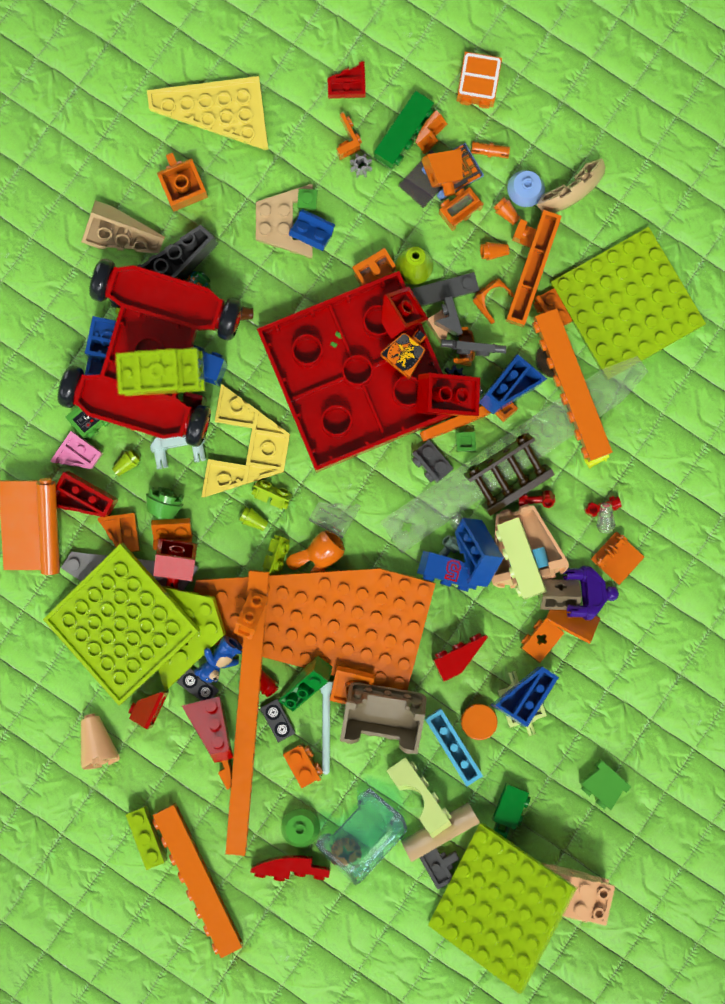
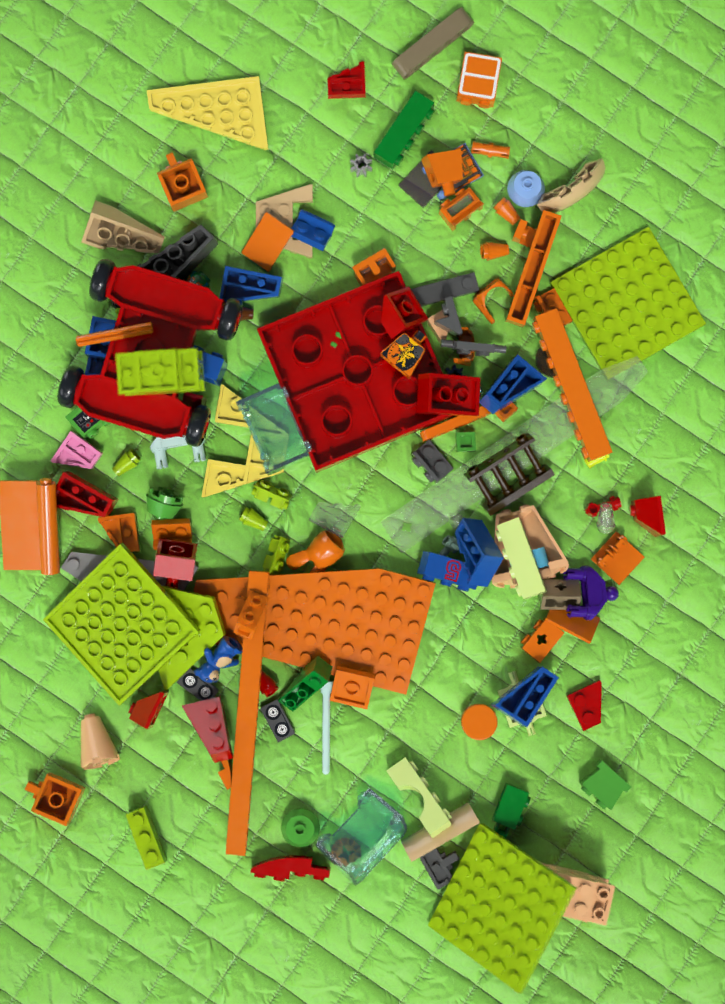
orange brick [152,803,244,958] -> none
orange bracket [283,743,323,788] -> none
bright green plate [297,189,318,210] -> none
orange bracket [336,112,362,160] -> none
dark tan windscreen [340,682,426,754] -> none
lime cone [395,247,433,285] -> none
orange slope [415,110,447,154] -> none
medium azure brick [424,708,483,787] -> none
red slope [432,633,488,682] -> none
red bar [519,490,555,508] -> none
none -> orange hinge [25,772,86,826]
none -> orange axle [76,322,154,347]
none -> blue wedge [219,266,284,303]
none -> clear light blue windscreen [236,383,312,475]
none -> orange piece [241,212,294,272]
none -> dark tan beam [392,7,474,79]
none -> red wing [566,680,602,731]
none -> red slope [629,496,666,537]

